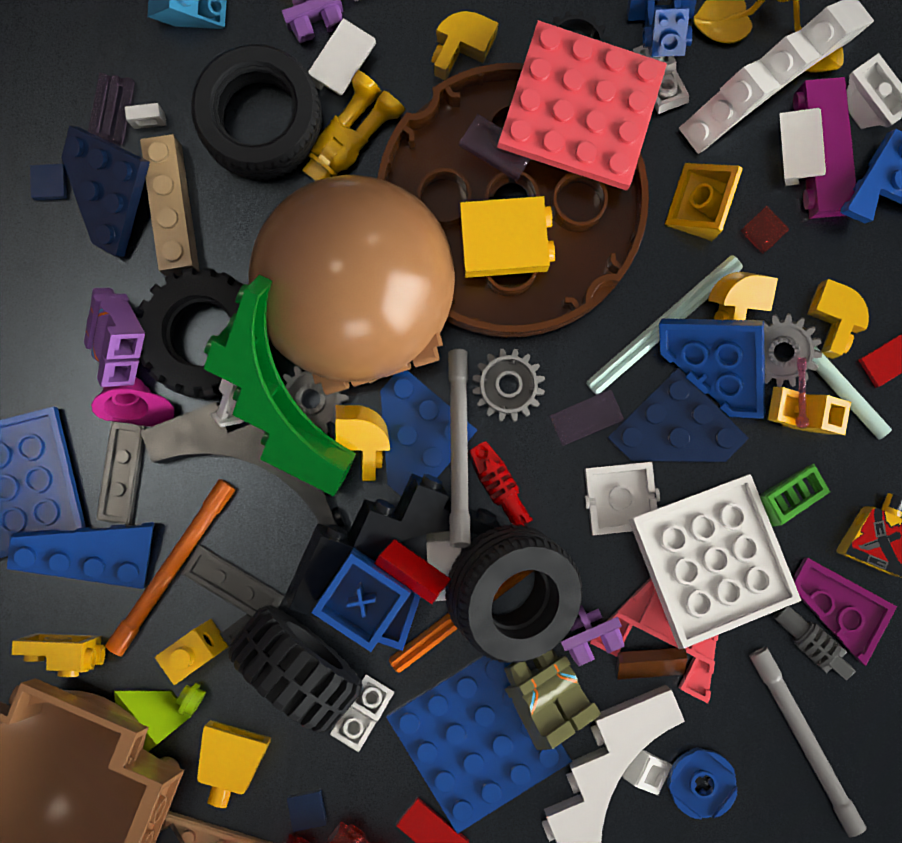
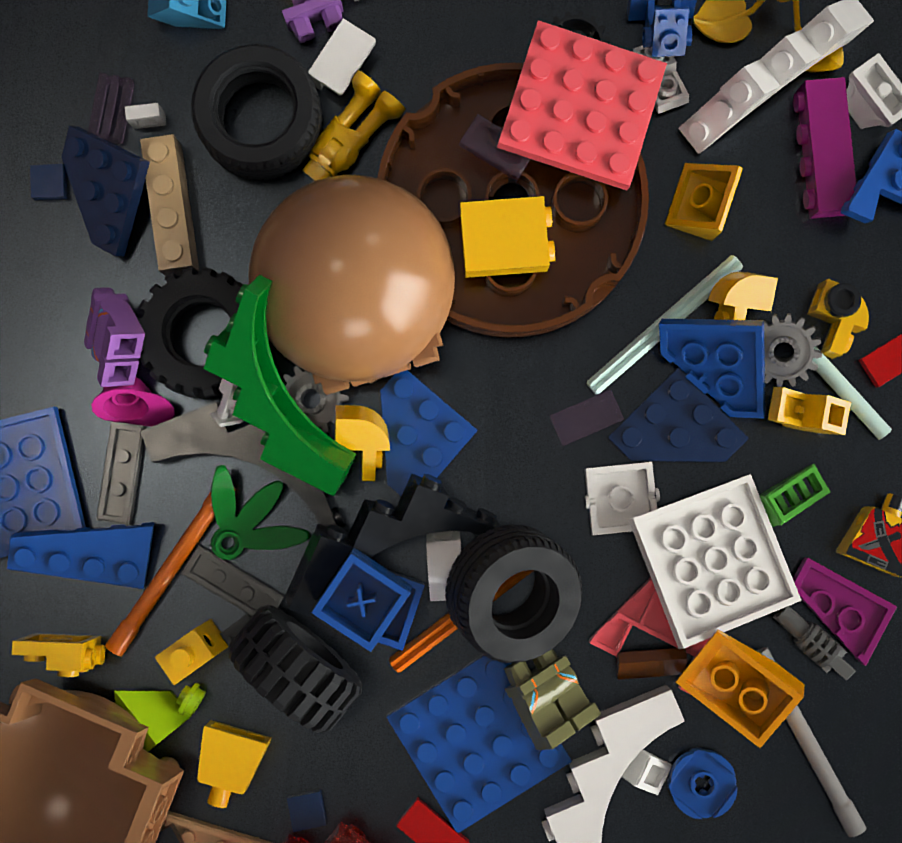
white slope [330,675,395,752] -> none
red tile [374,539,451,604] -> none
yellow brick [431,11,498,80] -> none
light grey piece [448,349,471,548] -> none
red hinge [468,441,533,526] -> none
light grey gear [472,349,545,422] -> none
medium lavender hips [561,605,624,667] -> none
clear red tile [740,206,790,254] -> none
white panel [779,108,826,186] -> none
clear pink hinge [795,357,809,429] -> none
none -> green plant [211,465,310,560]
none -> light orange slope [676,630,805,748]
none -> black tile [824,283,861,318]

